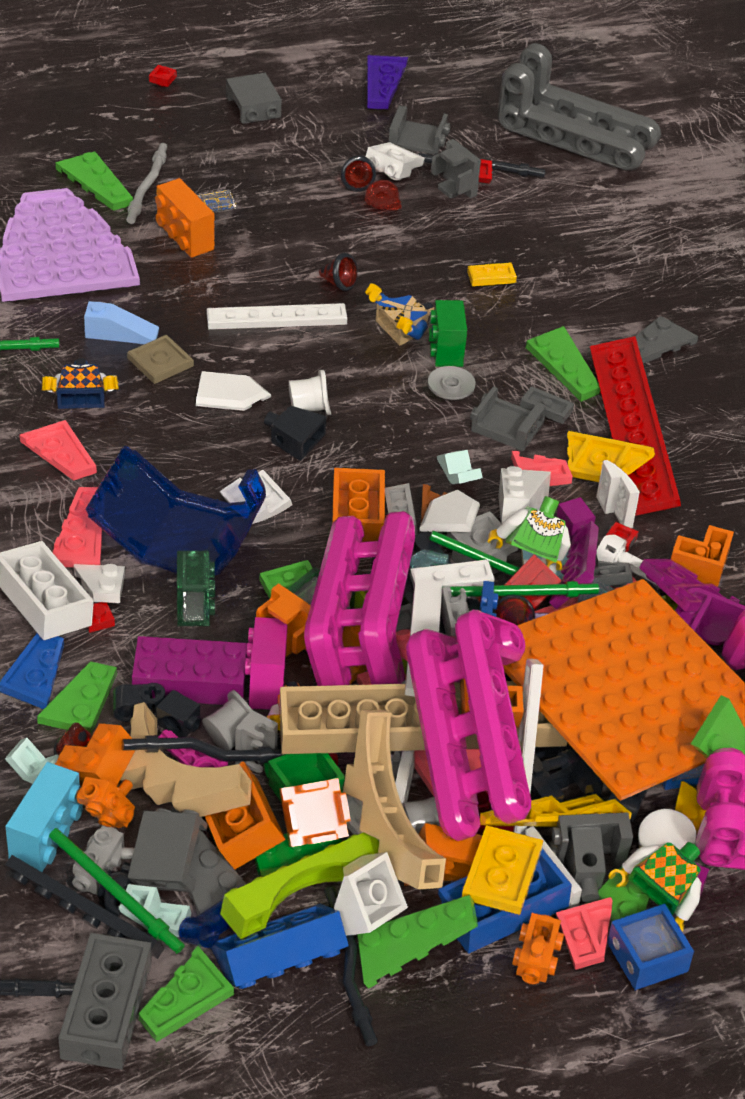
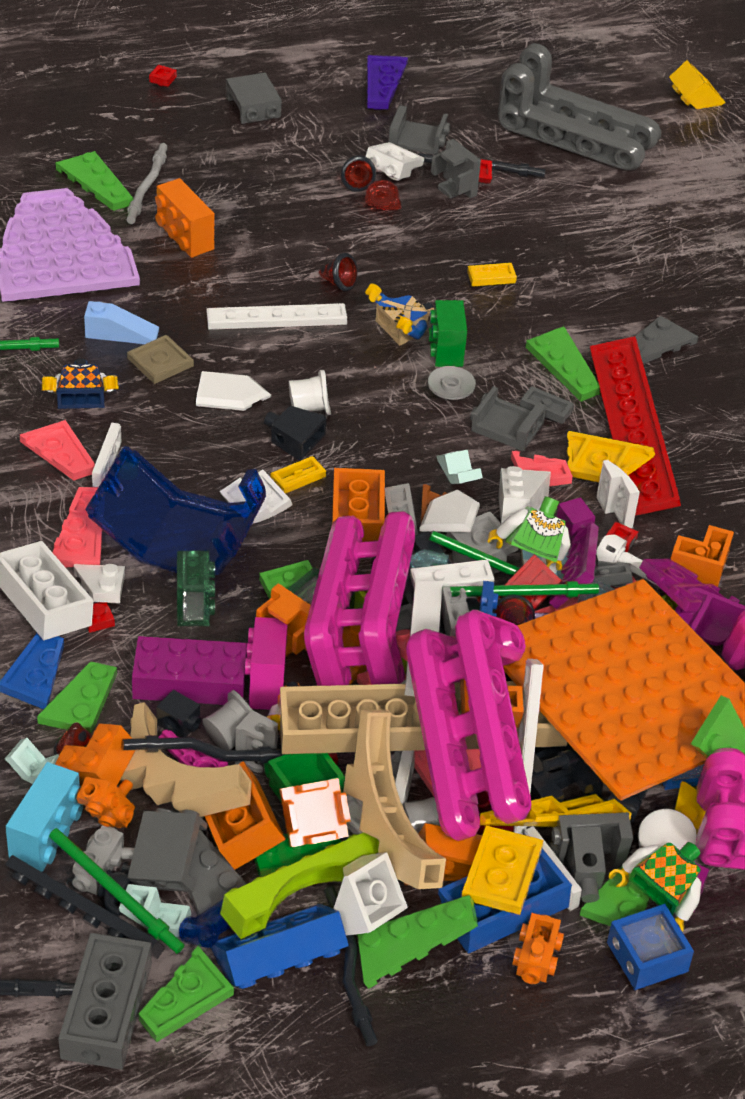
black piece [113,683,165,722] -> none
clear tile [197,190,236,212] -> none
coral wing [556,897,612,970] -> none
none -> white tile [92,423,121,487]
none -> yellow tile [270,456,326,494]
none -> yellow slope [669,60,725,109]

